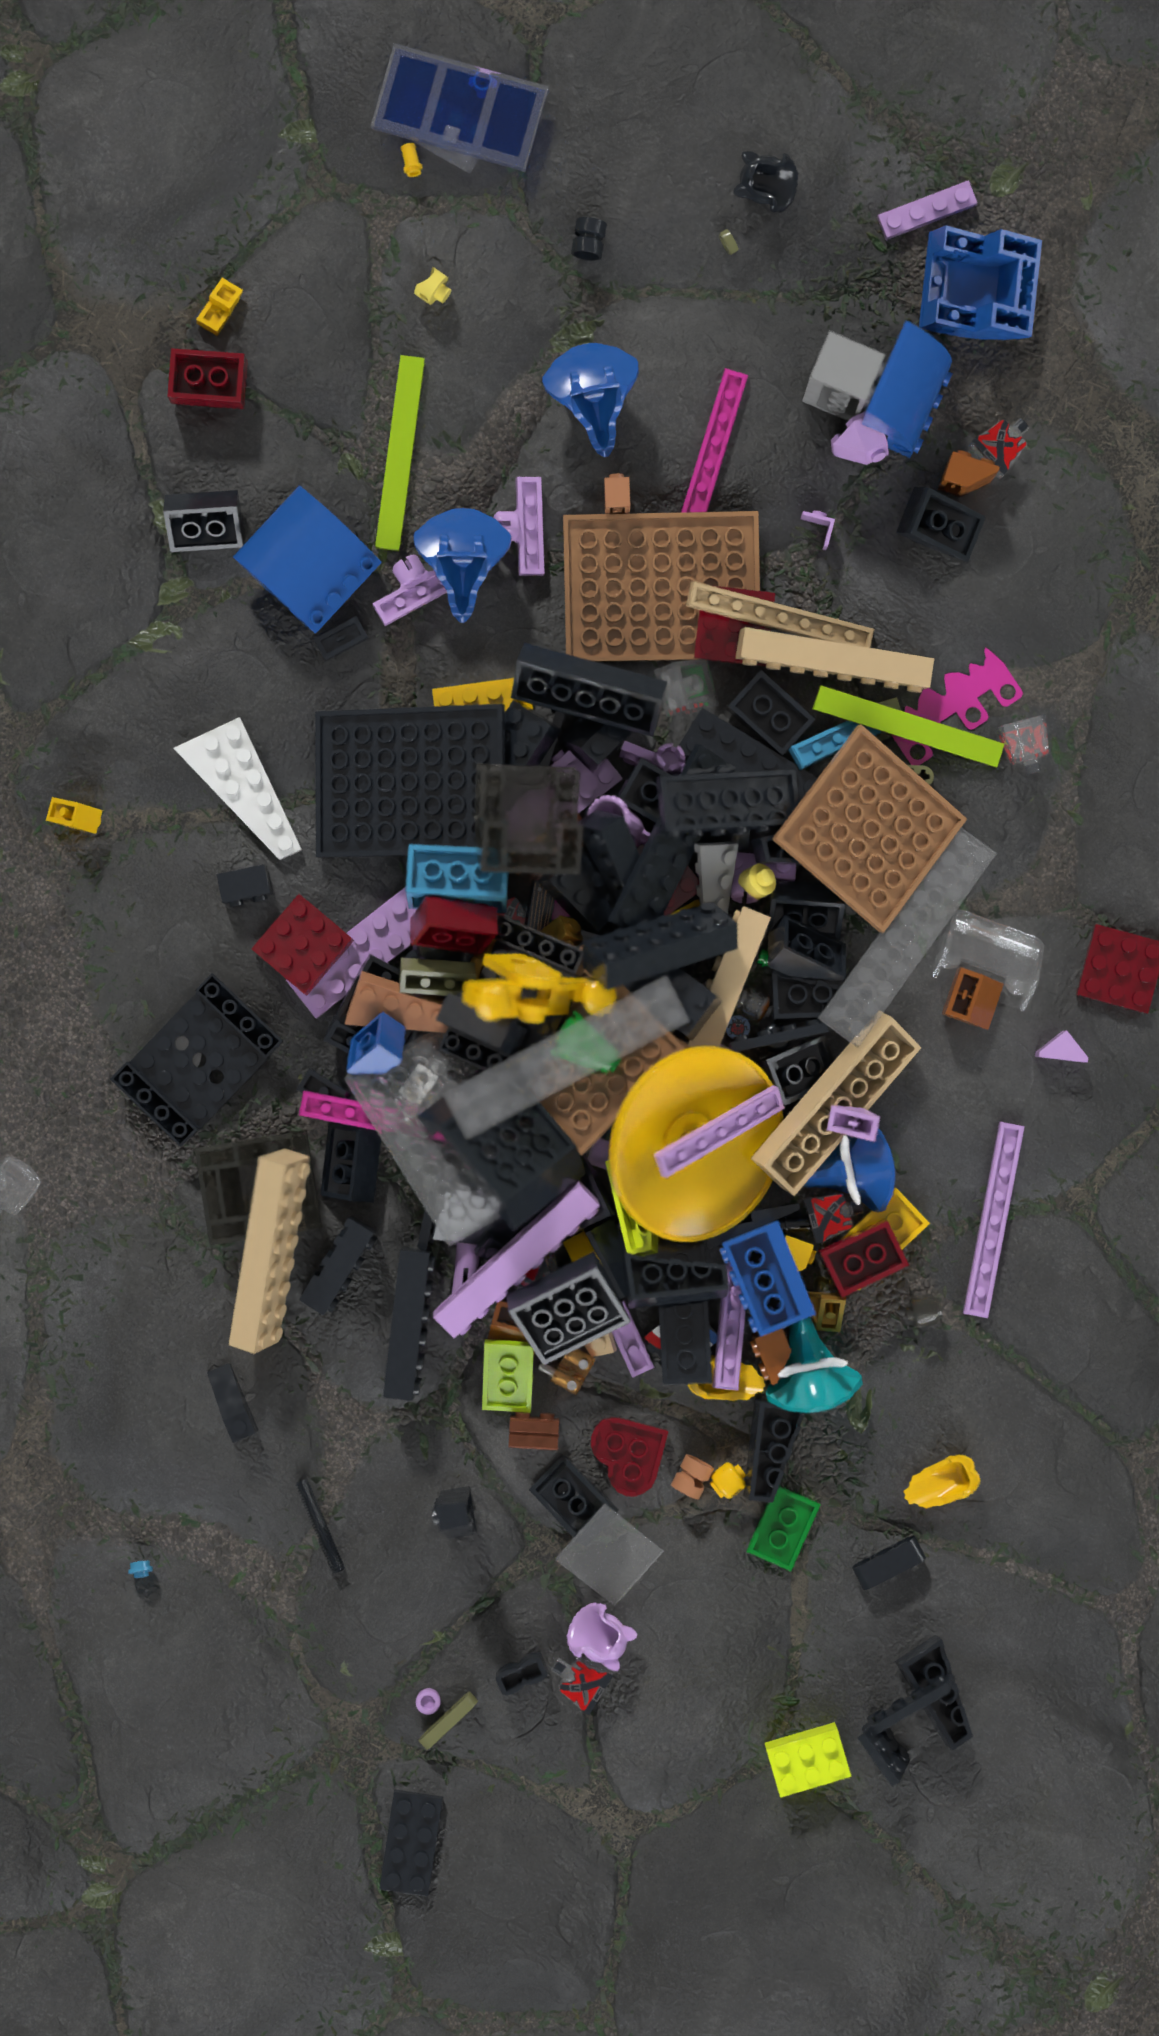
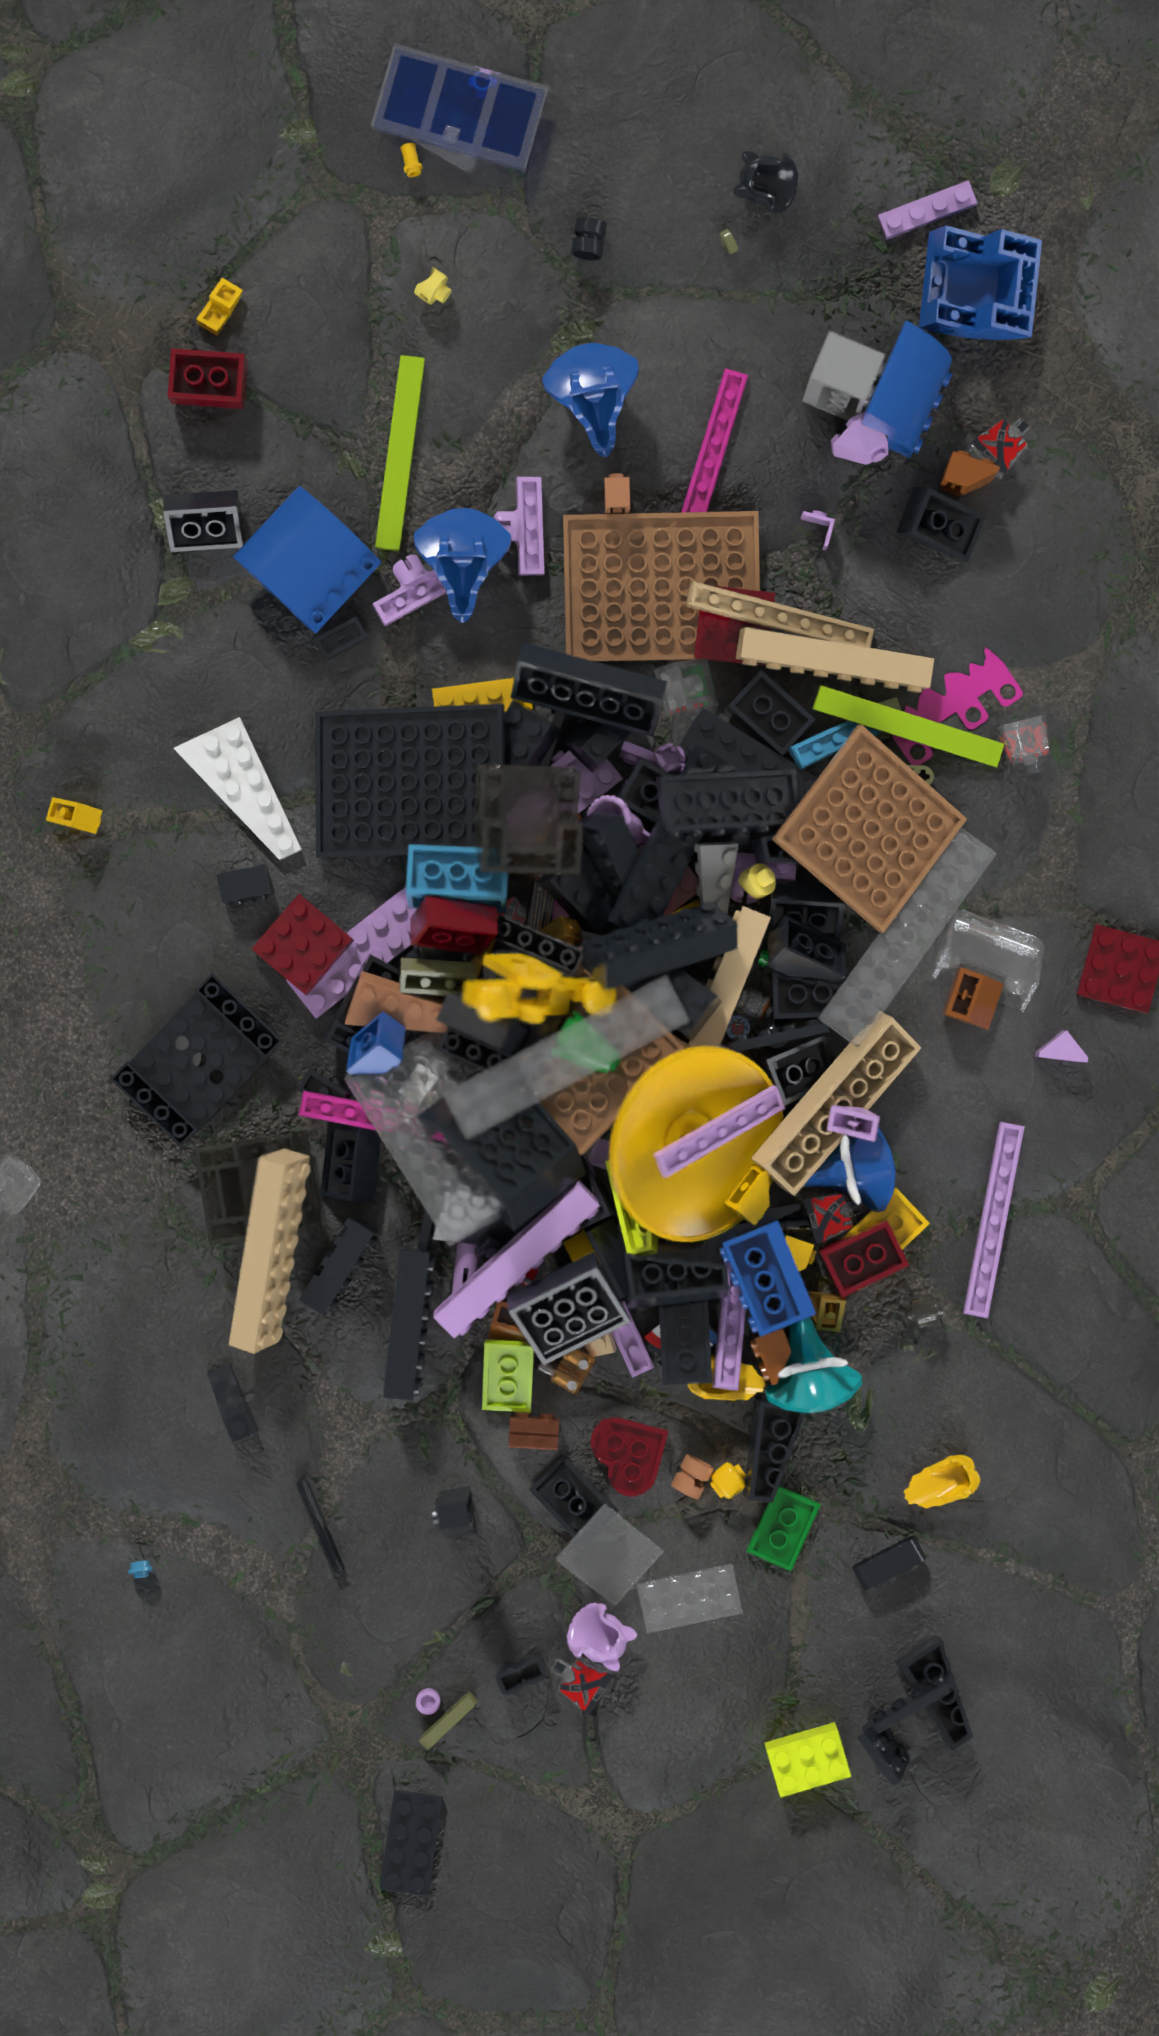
none -> clear plate [637,1564,743,1633]
none -> yellow slope [724,1164,769,1225]

